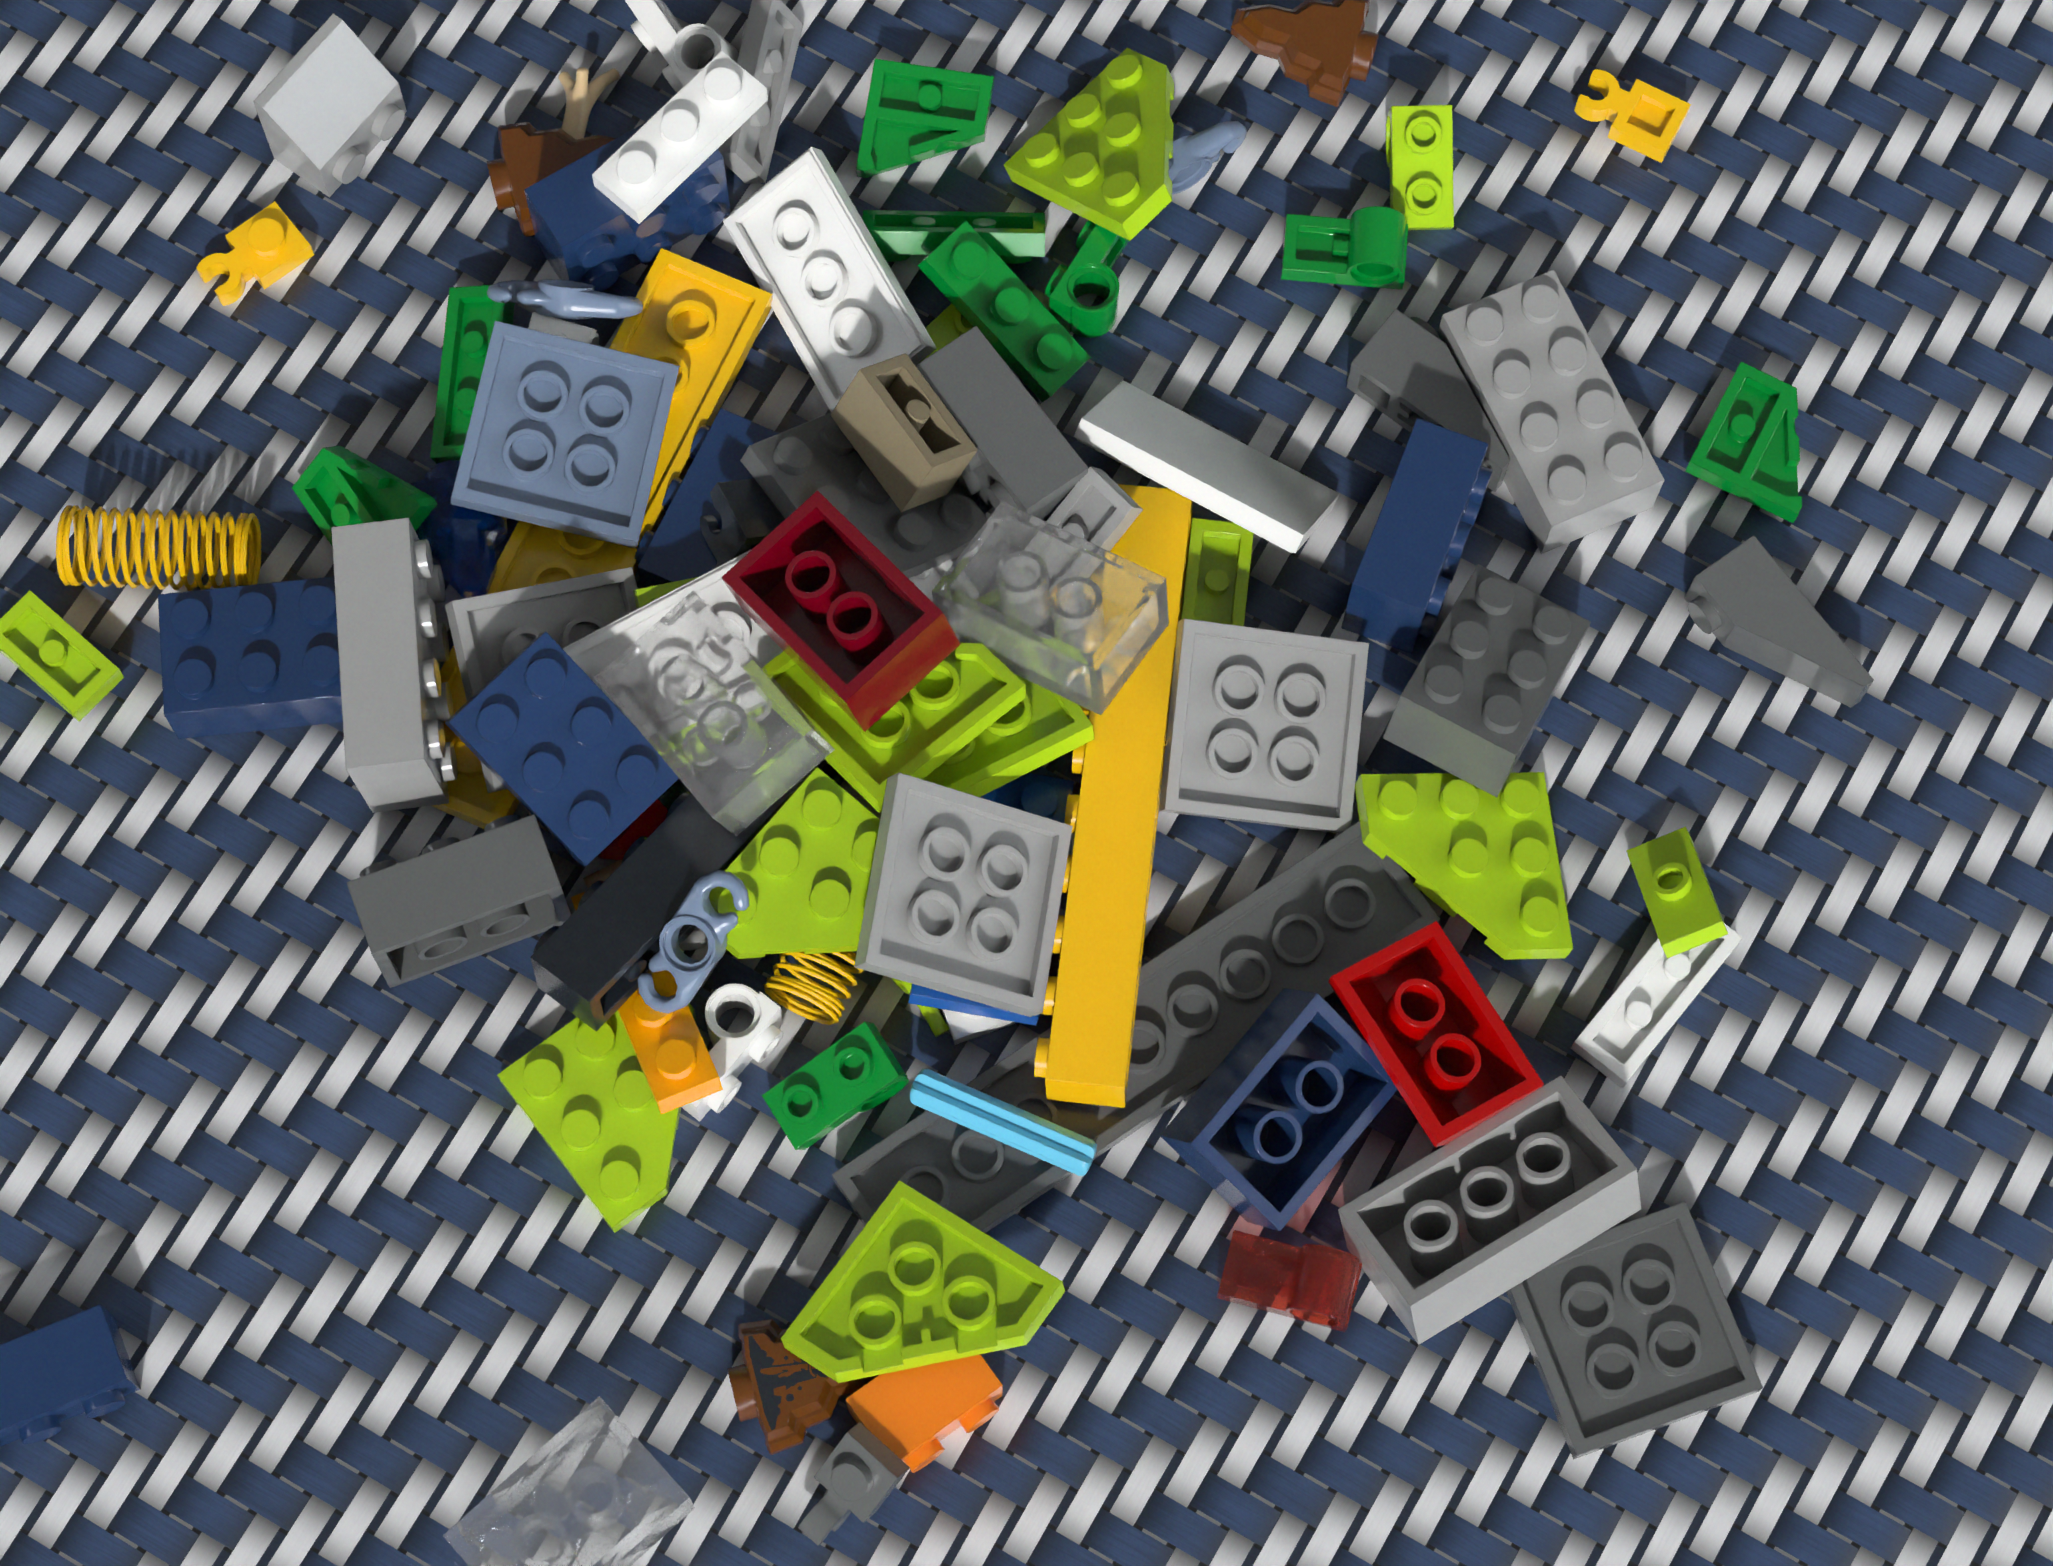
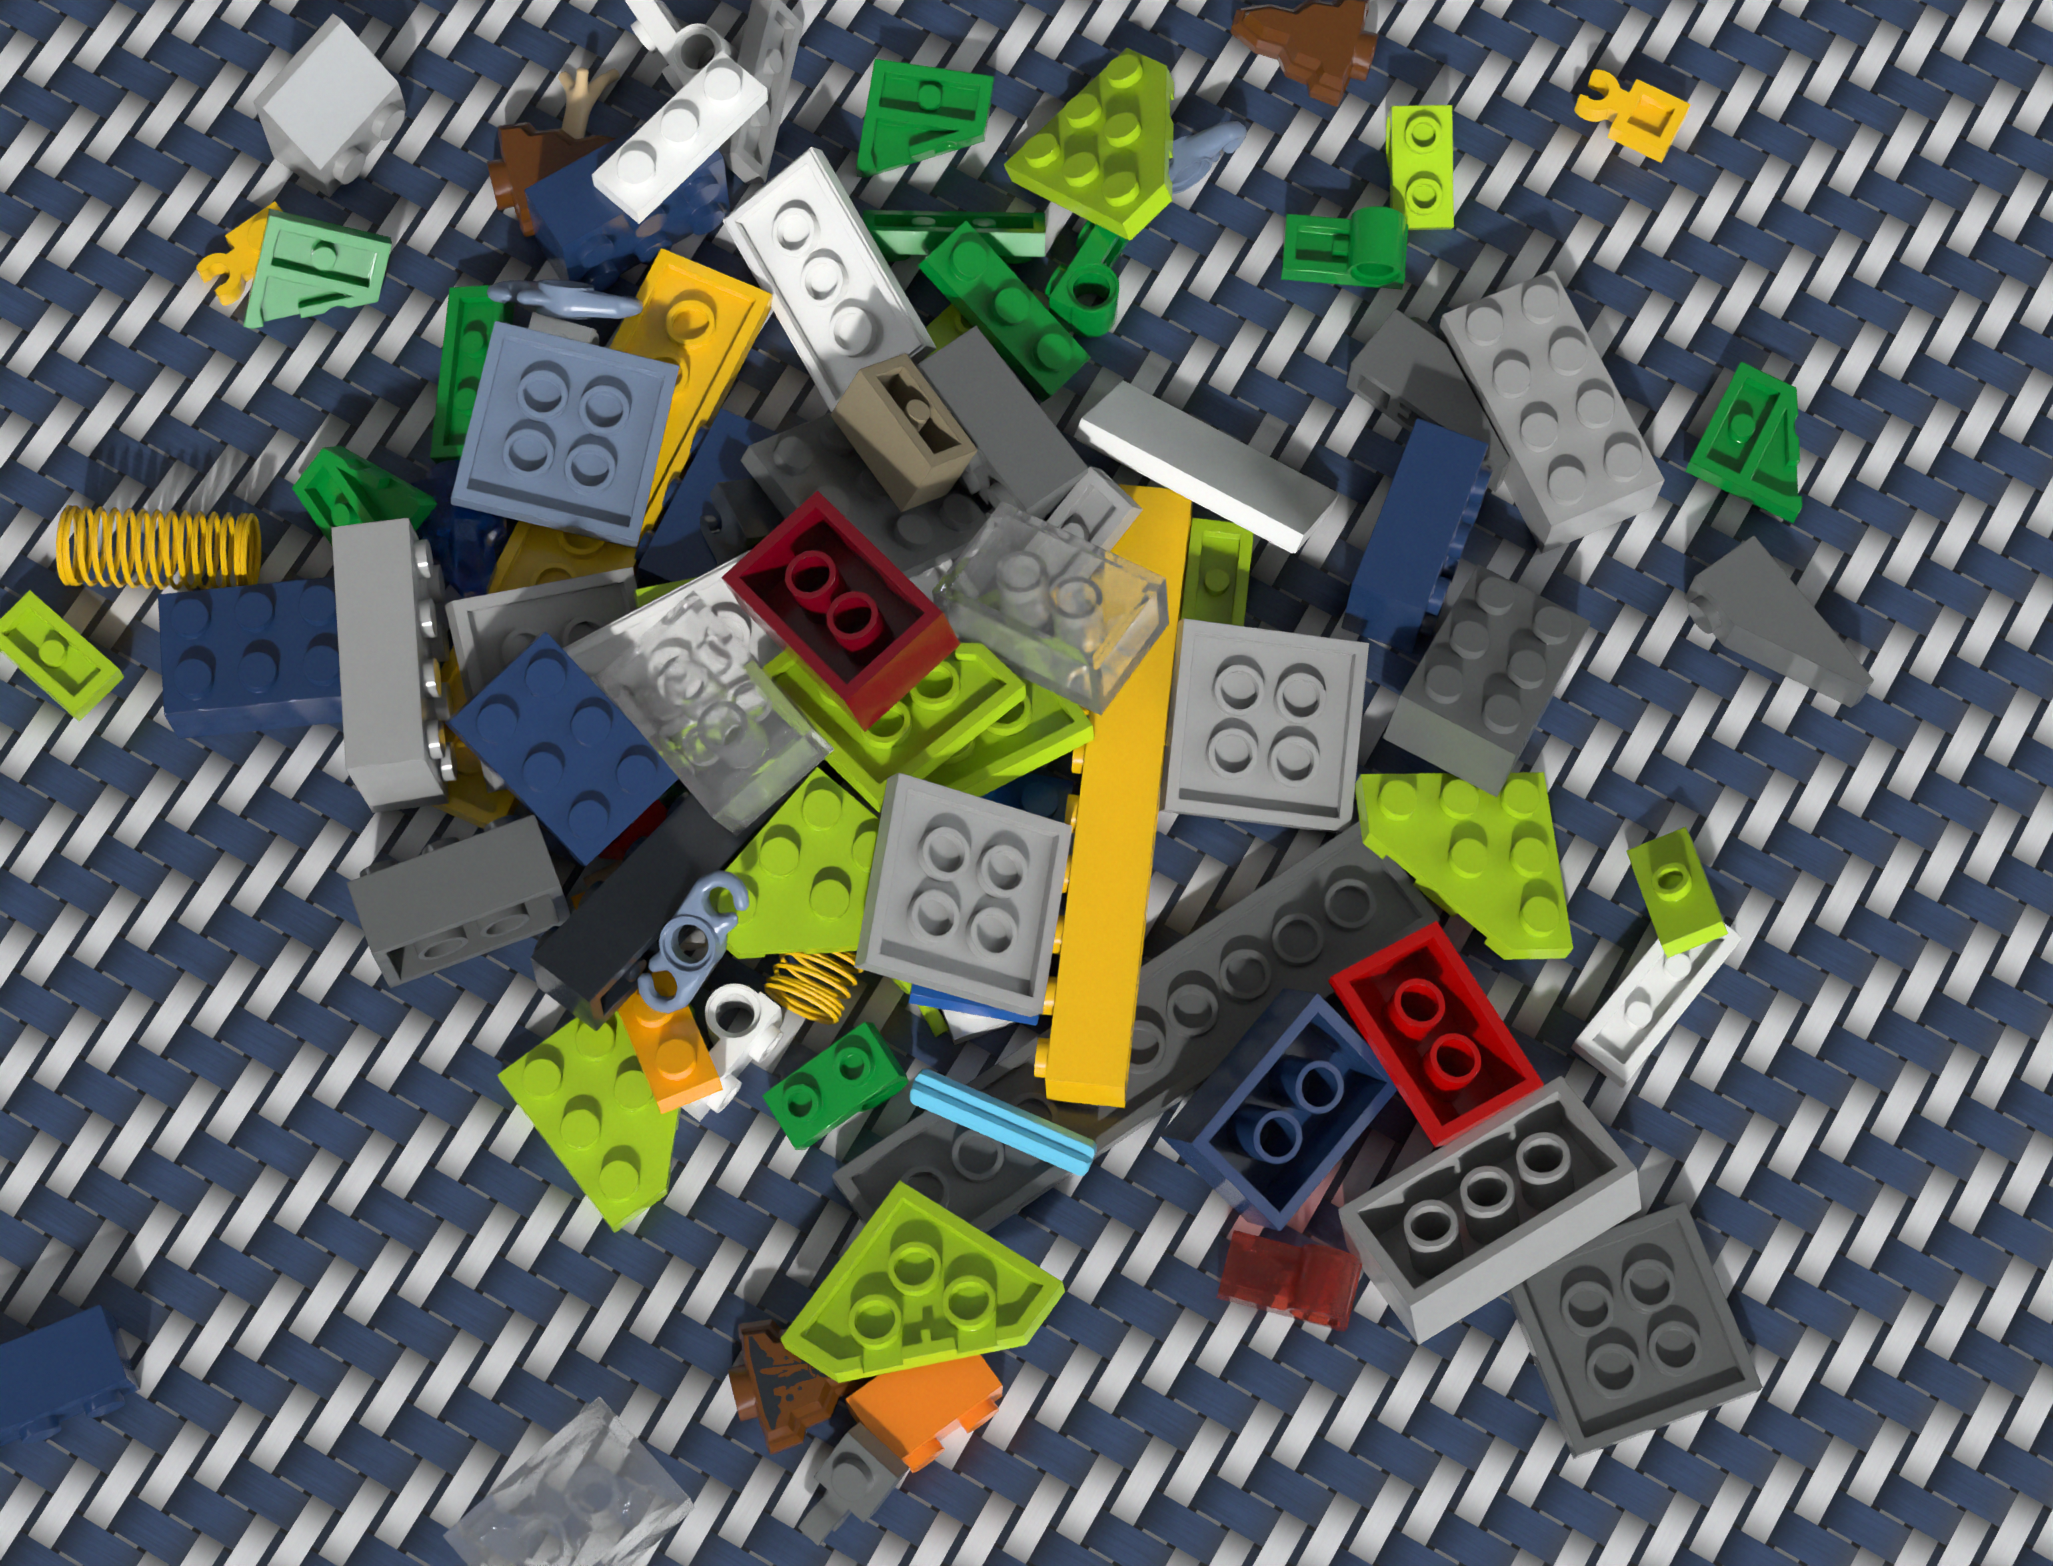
none -> wing [243,209,392,329]

